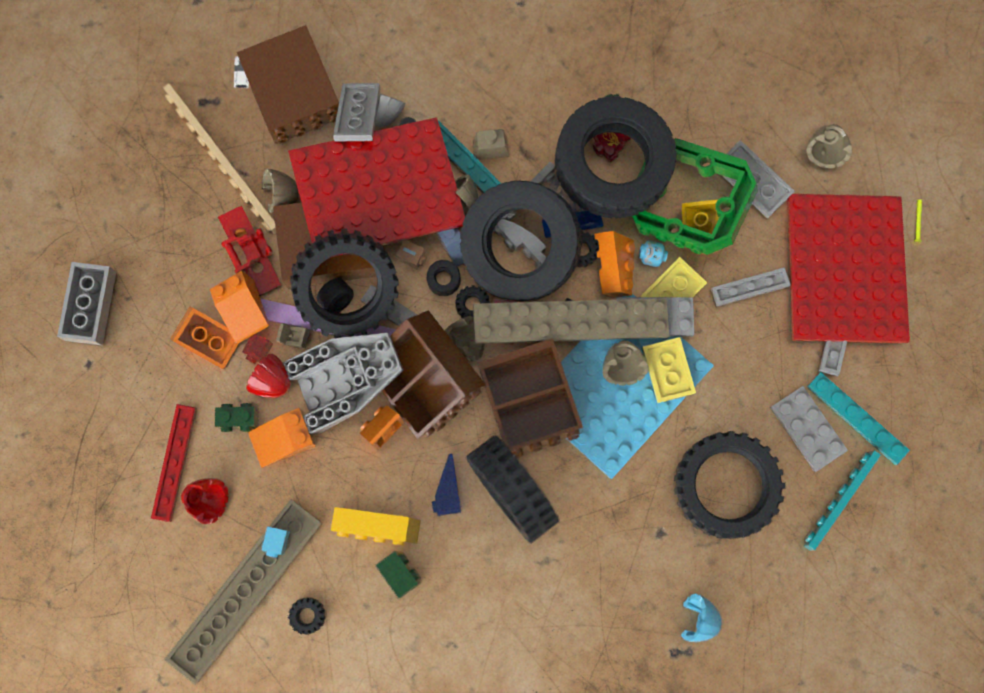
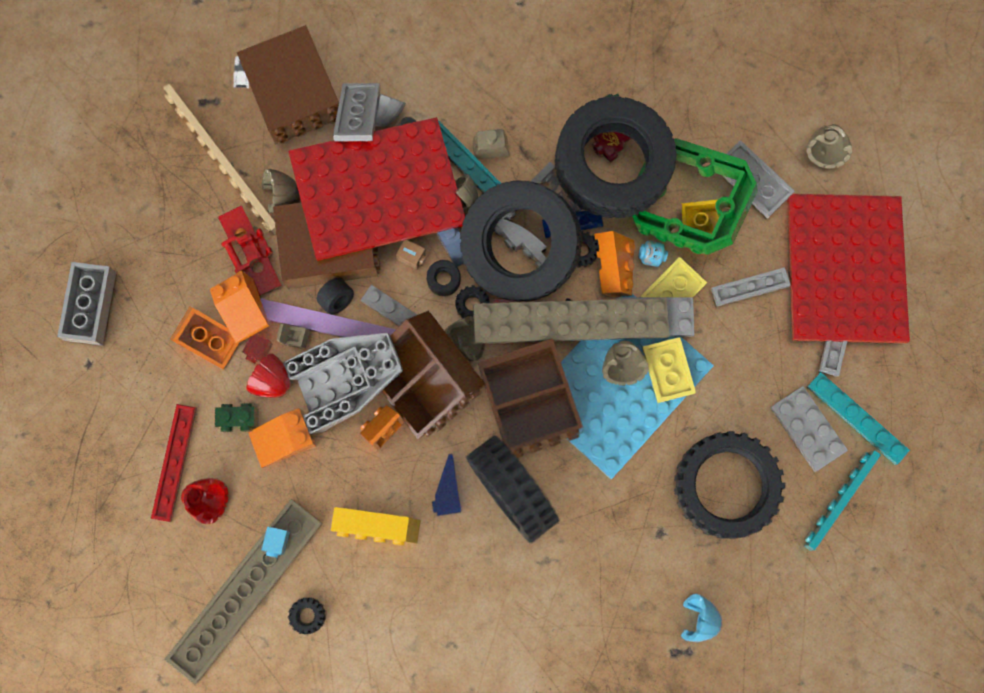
black tyre [290,229,399,338] -> none
dark green brick [375,551,421,599] -> none
neon yellow piece [914,199,922,242] -> none

